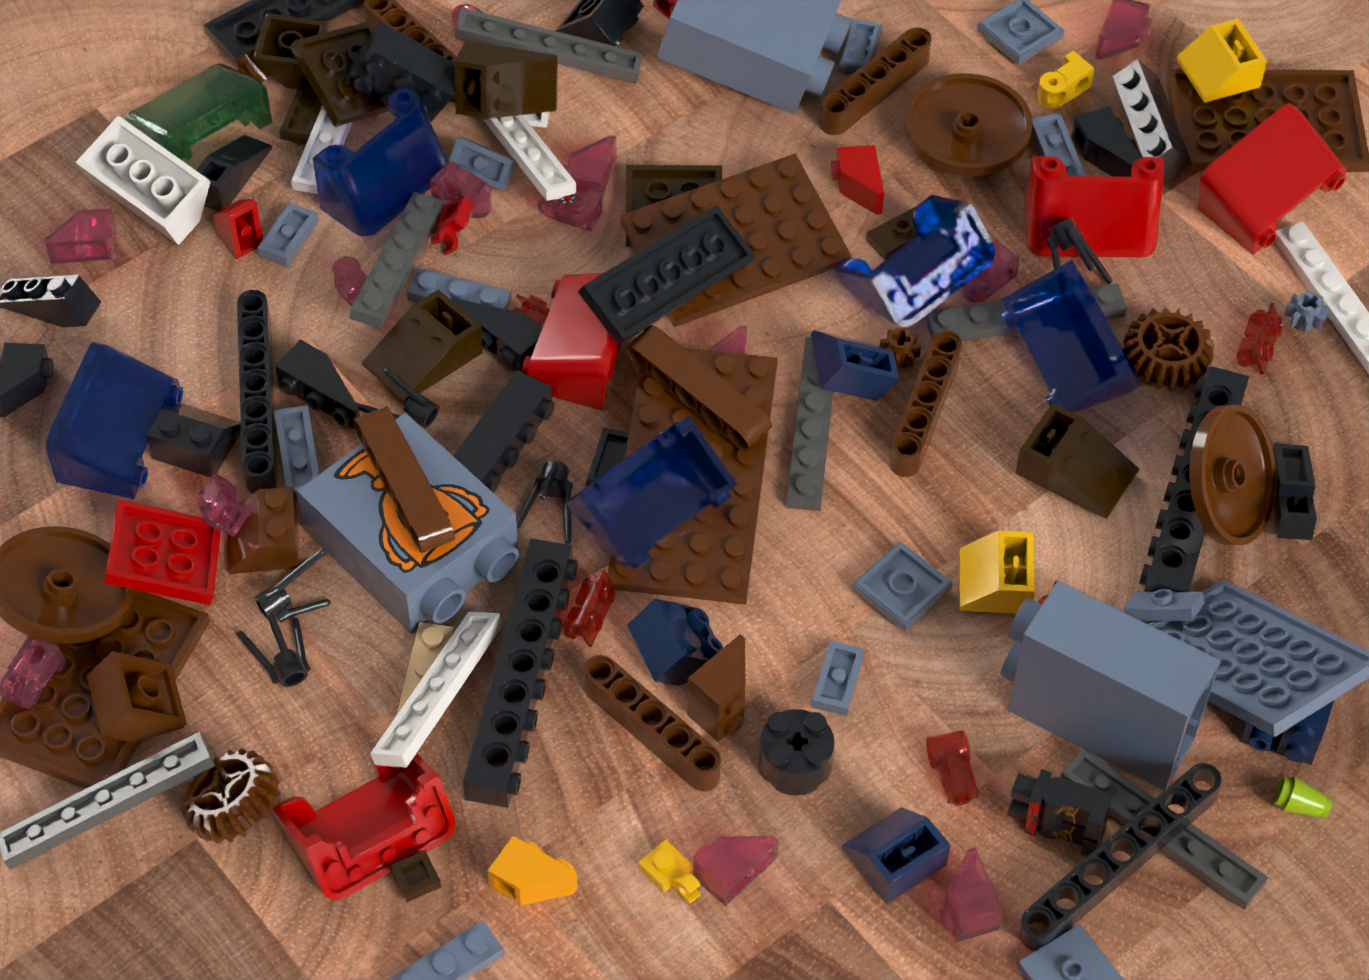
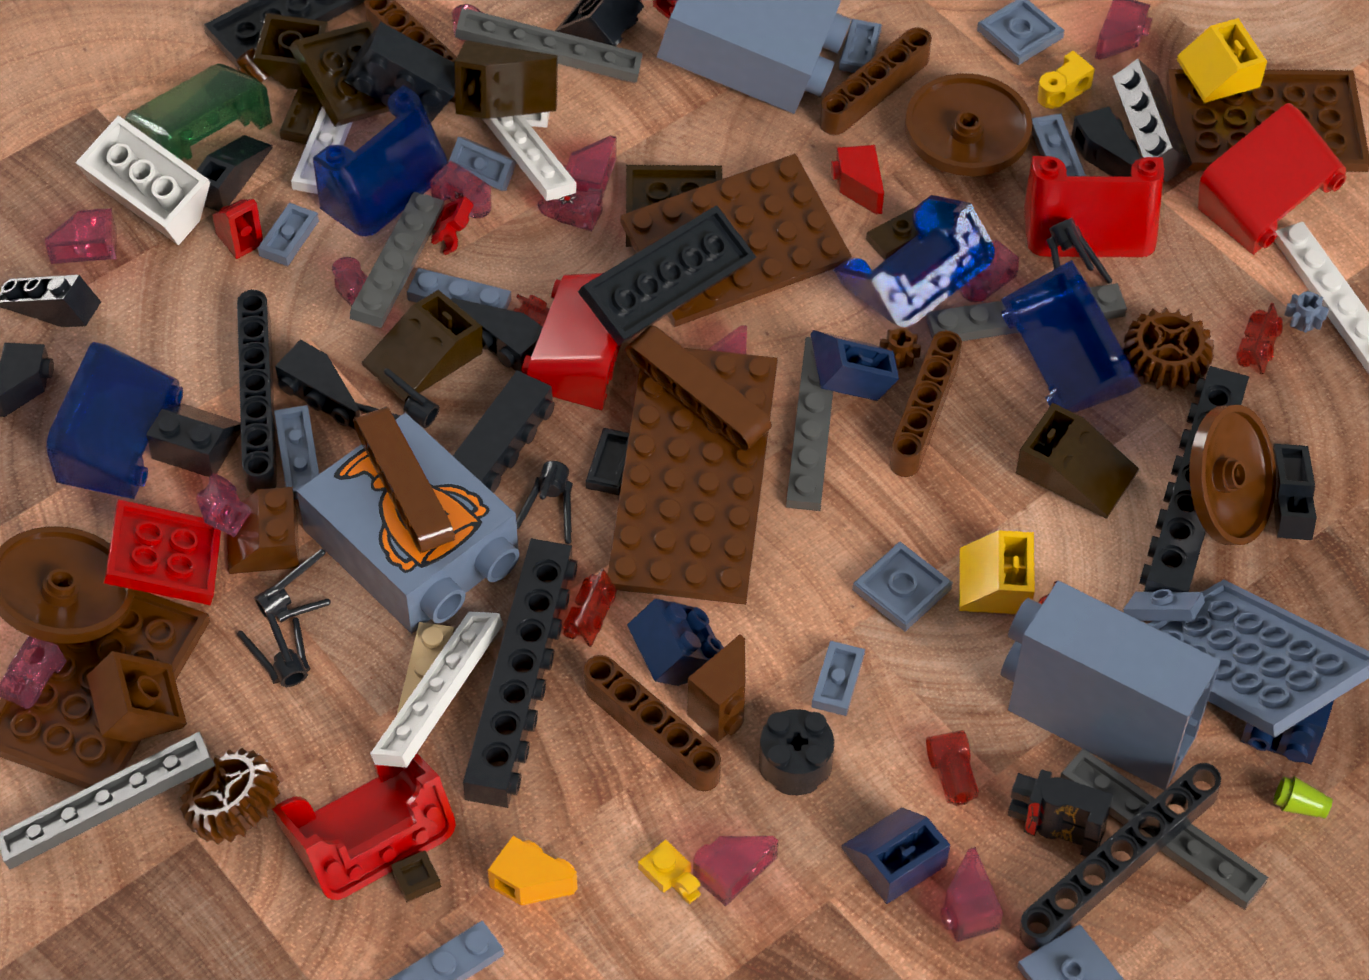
clear blue windscreen [566,416,738,569] -> none

